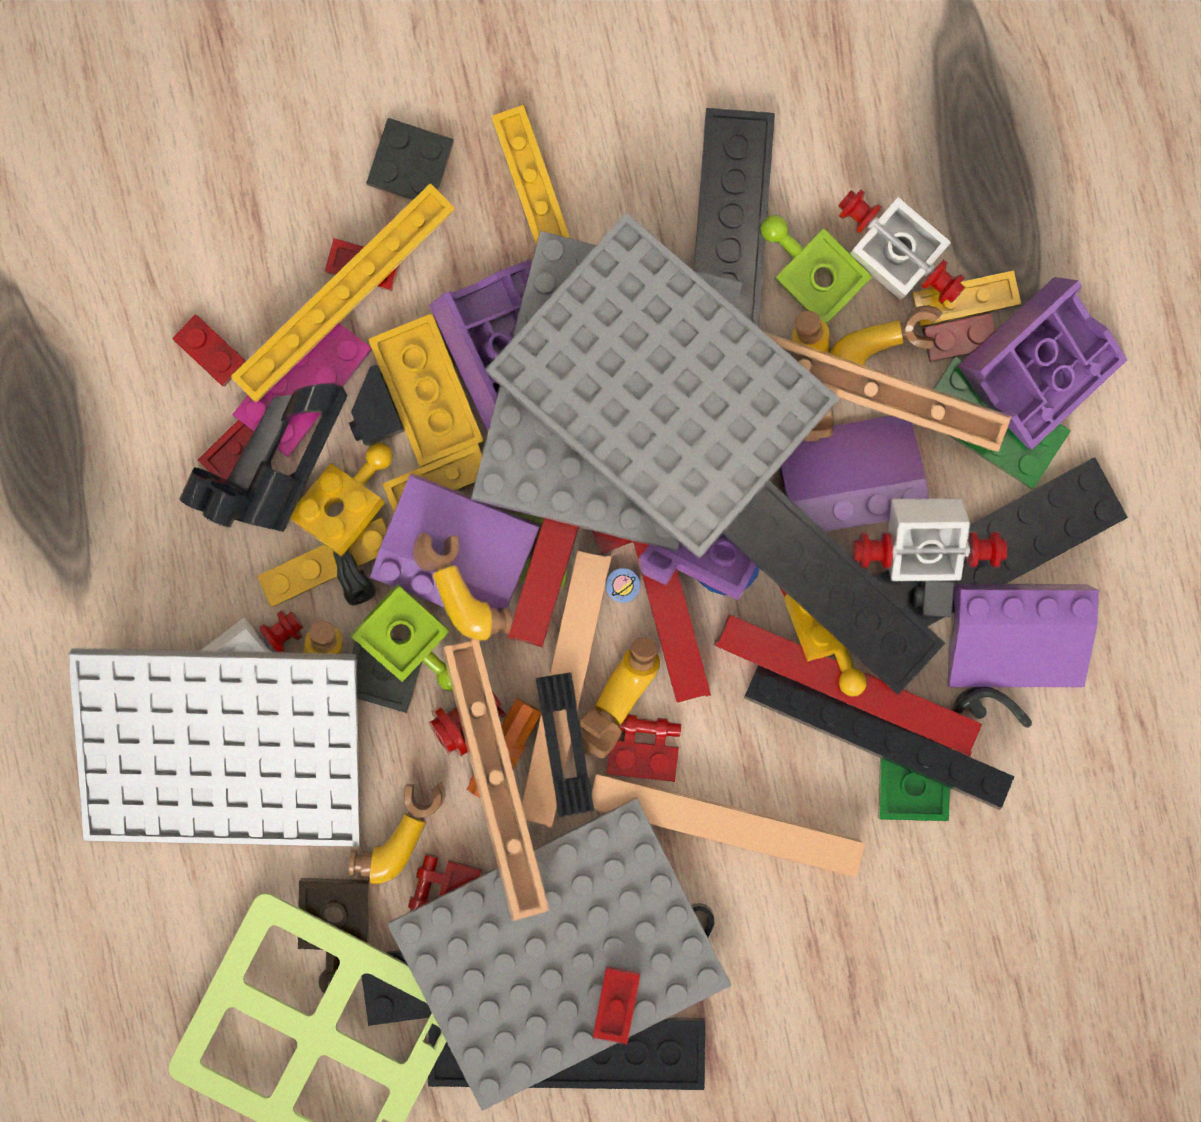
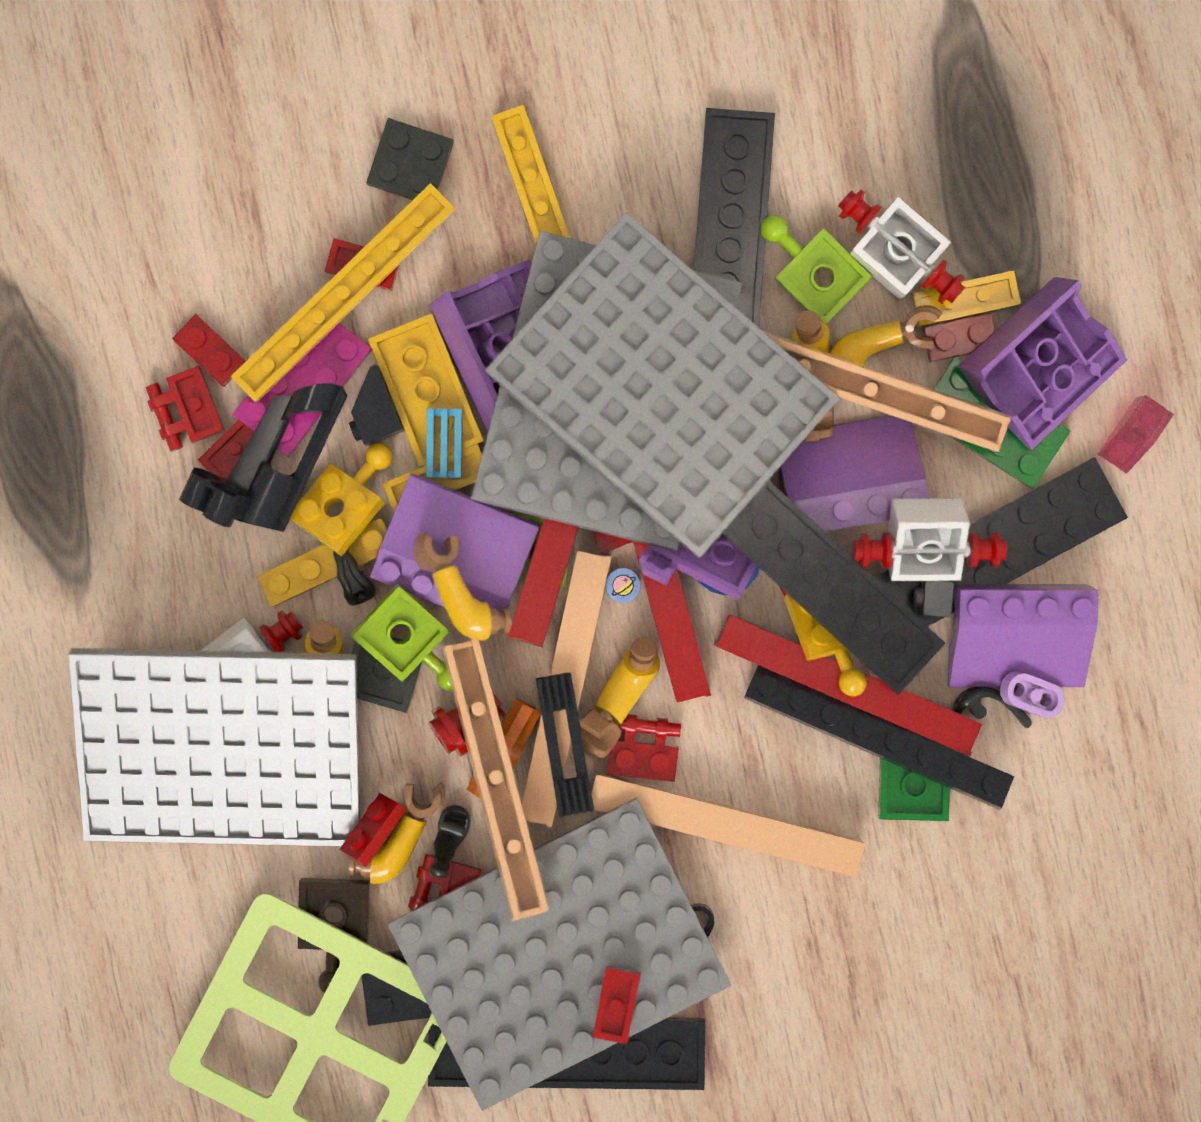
none -> red plate [145,366,225,452]
none -> red plate [339,793,406,867]
none -> medium azure tile [426,408,462,478]
none -> pearl dark grey piece [429,805,471,879]
none -> lavender plate [1000,671,1064,718]
none -> clear pink slope [1097,395,1174,474]

